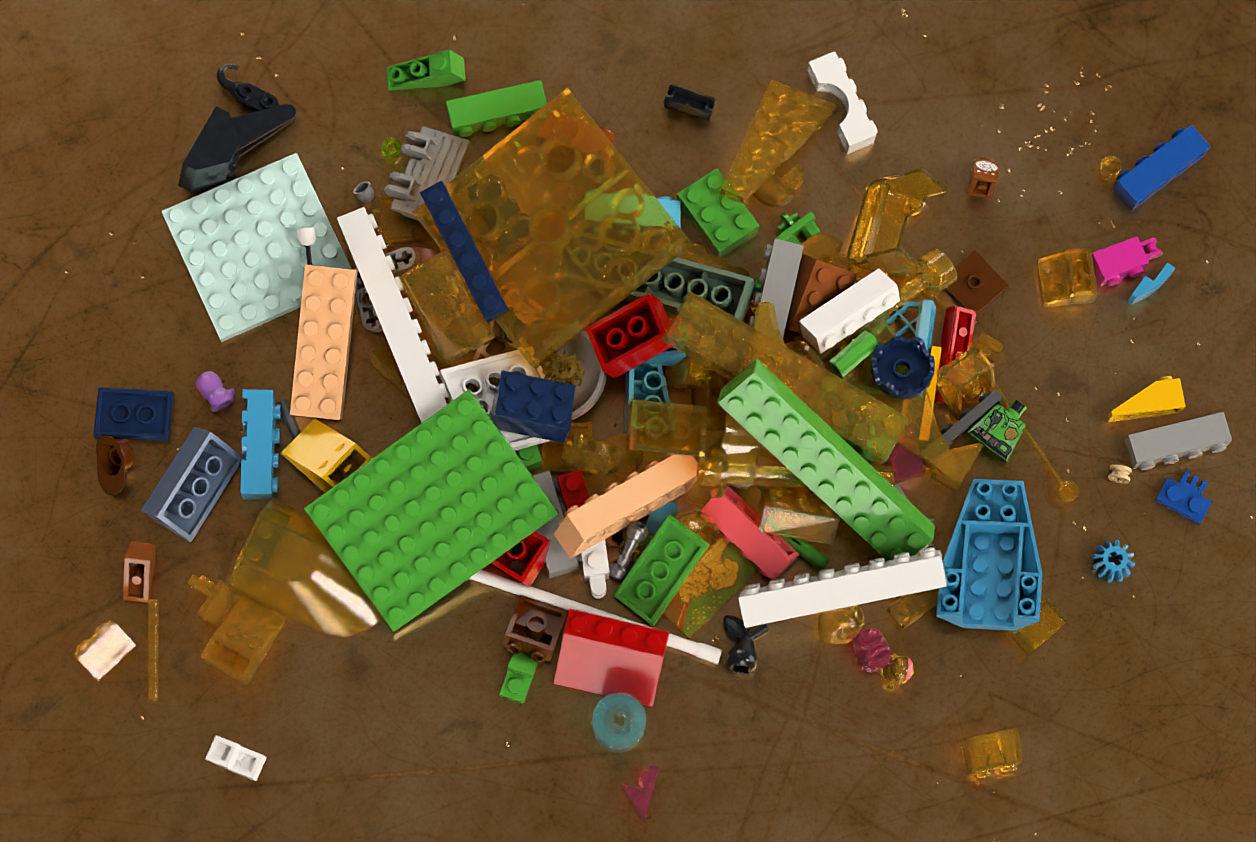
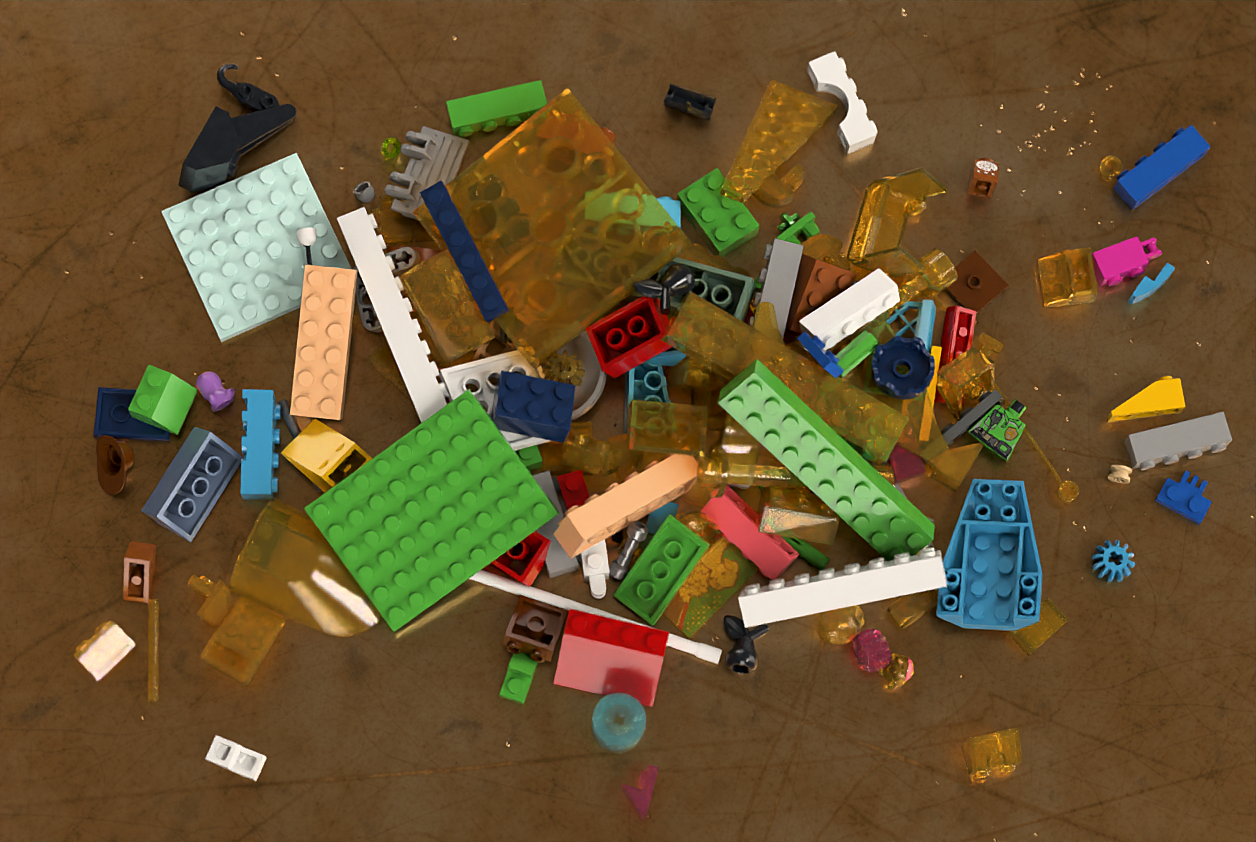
bright green slope [386,50,466,91] -> none
none -> bright green slope [128,365,198,435]
none -> black piece [633,263,695,315]
none -> blue hinge [797,331,843,378]

